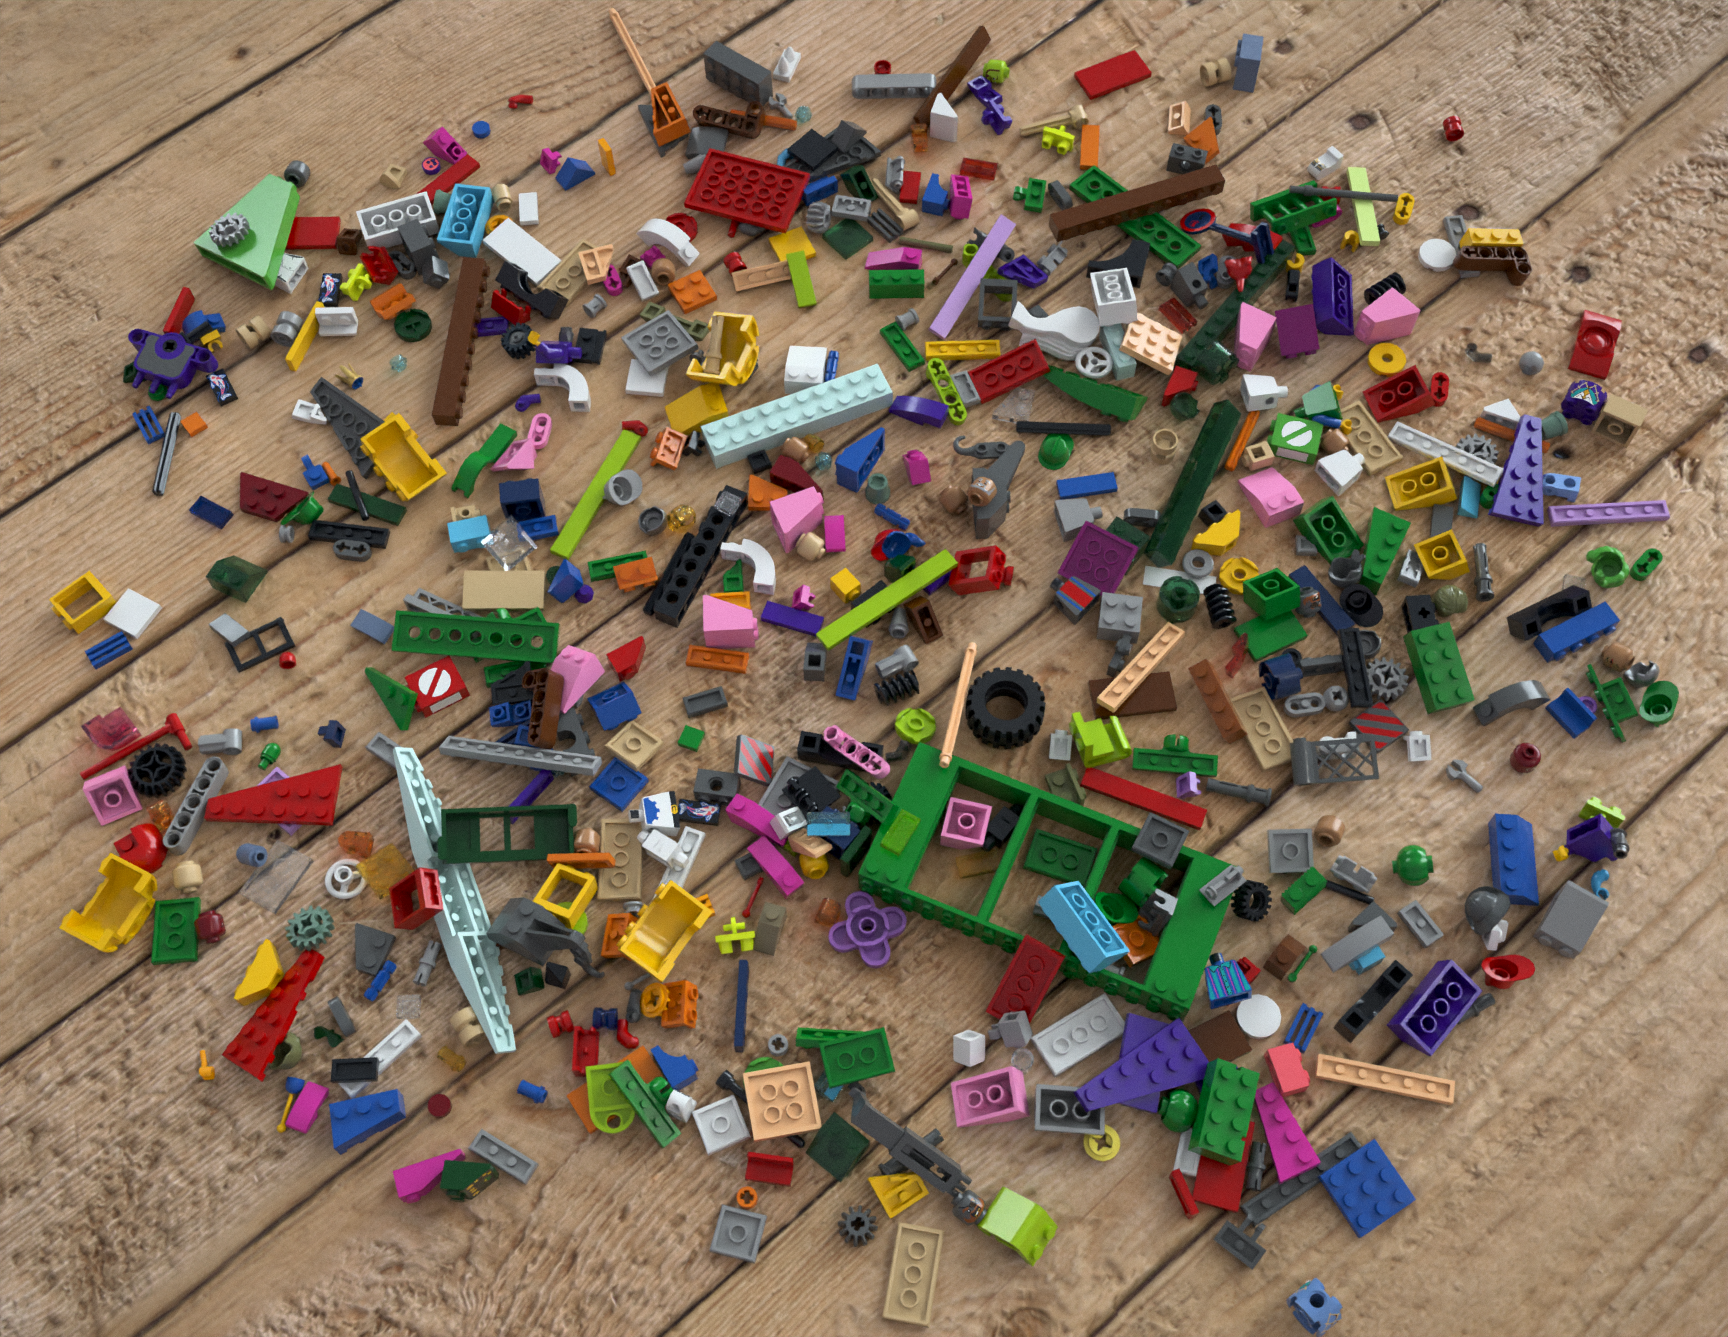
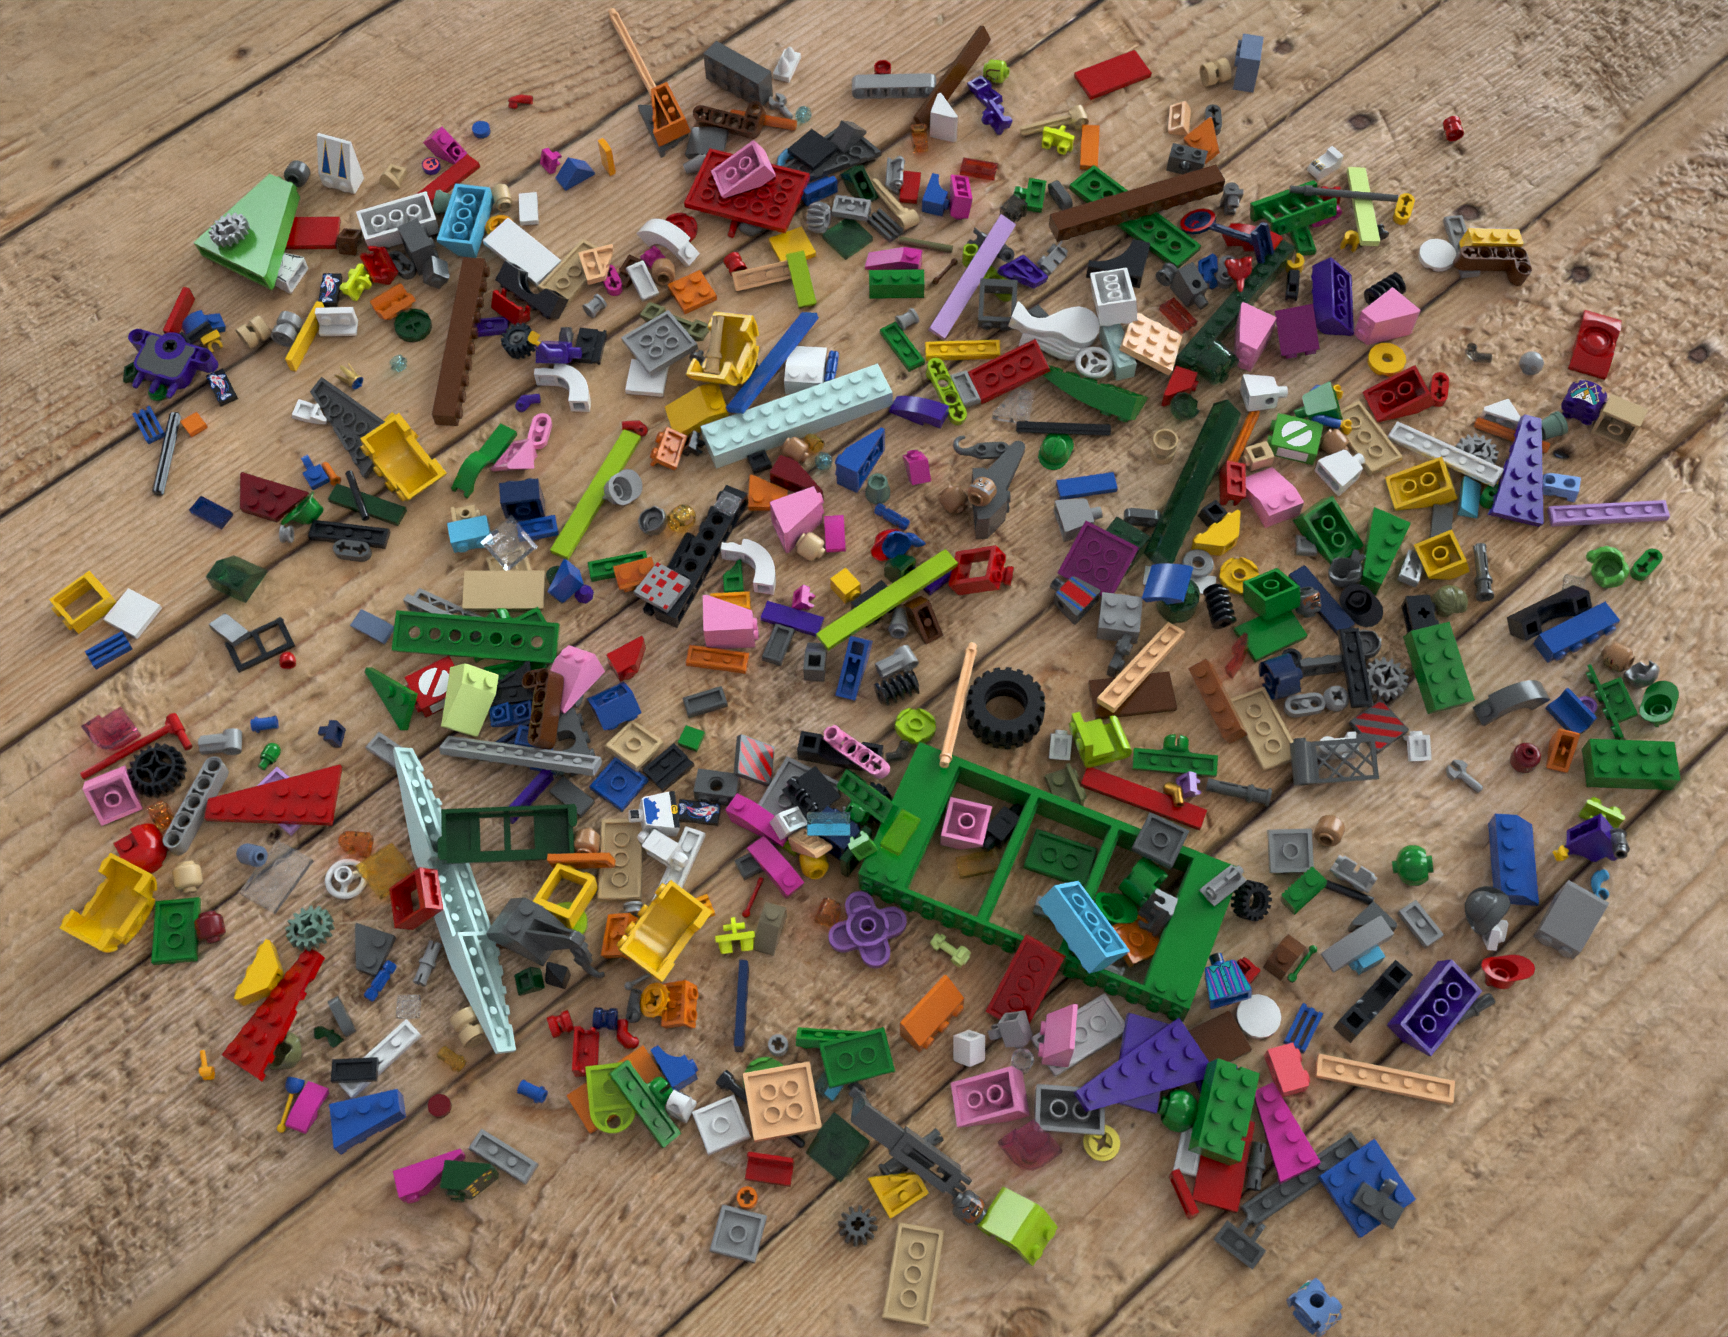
none -> white slope [317,133,364,194]
none -> yellowish green slope [441,663,499,737]
none -> dark grey tile [549,776,595,818]
none -> light grey tile [634,562,691,613]
none -> black plate [642,743,694,792]
none -> bright pink slope [711,140,776,198]
none -> blue tile [726,312,819,414]
none -> dark grey tile [762,624,795,666]
none -> bright green tile [848,831,878,861]
none -> orange slope [900,975,964,1053]
none -> yellowish green bar [930,933,971,968]
none -> clear pink brick [998,1119,1062,1171]
none -> clear smoke brick [999,194,1028,223]
none -> bright pink slope [1038,1004,1078,1068]
none -> blue slope [1142,564,1193,604]
none -> pearl gold arm [1162,782,1184,807]
none -> red hinge [1219,461,1246,506]
none -> flat silver hips [1220,182,1243,215]
none -> dark grey plate [1350,1178,1404,1229]
none -> orange slope [1546,728,1580,773]
none -> green brick [1582,739,1681,790]

